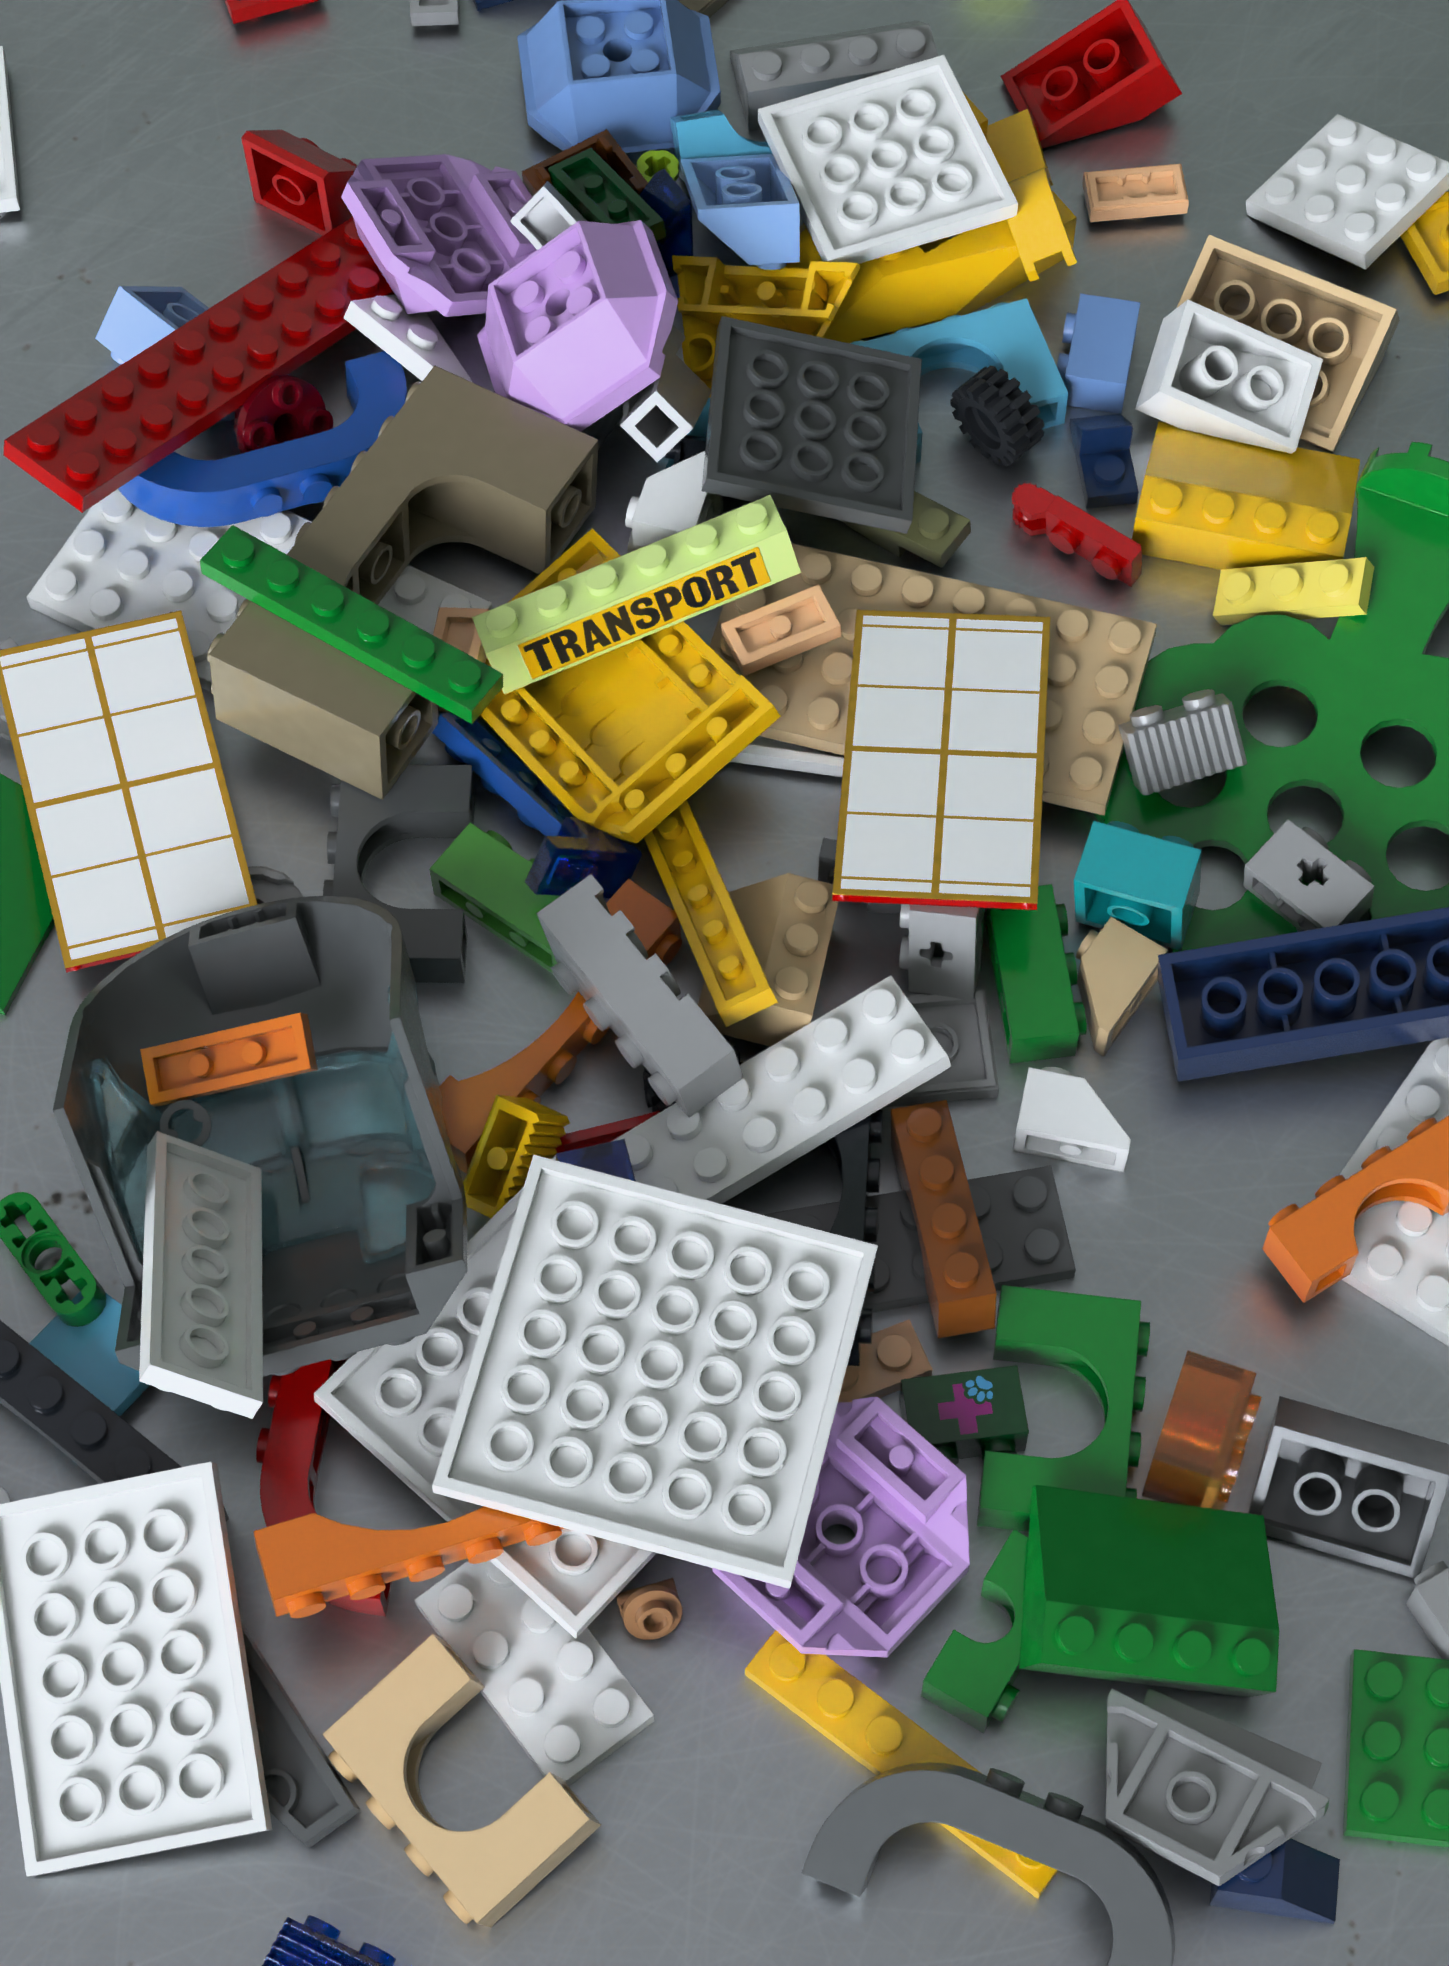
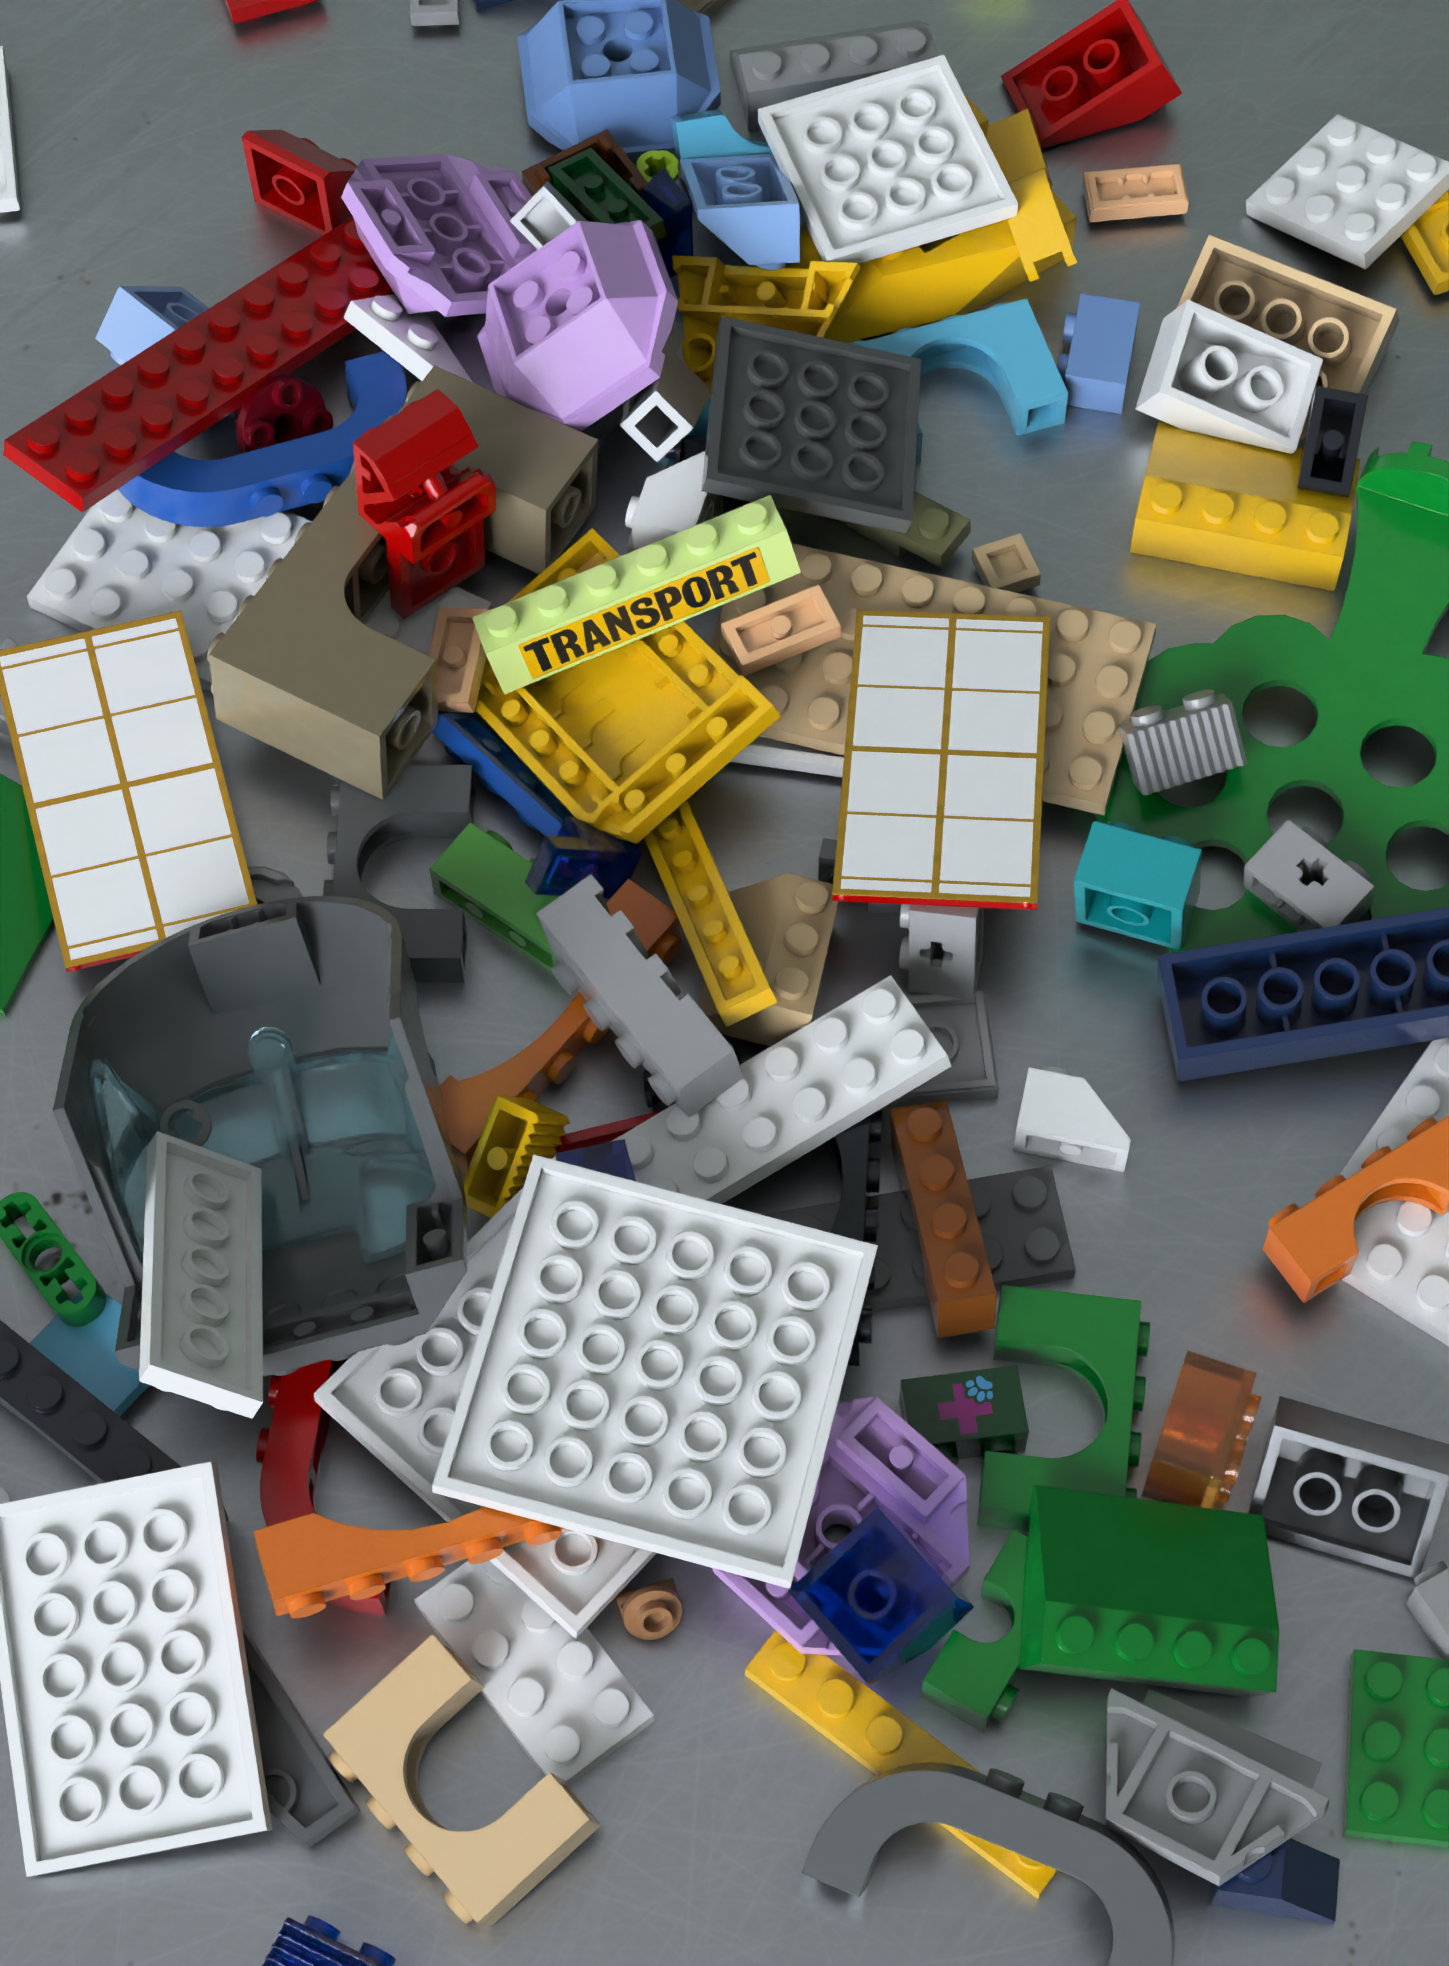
orange plate [140,1012,318,1106] -> none
green plate [200,525,503,724] -> none
light nougat plate [838,1319,933,1402] -> none
black tyre [950,366,1045,466] -> none
green brick [984,884,1087,1064] -> none
red hinge [1012,482,1142,587] -> none
dark blue slope [1069,413,1139,509] -> none
tan slope [1076,917,1168,1056] -> none
light yellow plate [1213,557,1374,626] -> none
none -> red piece [353,389,496,620]
none -> clear blue slope [788,1507,974,1684]
none -> tan plate [972,533,1041,593]
none -> black slope [1297,386,1368,497]

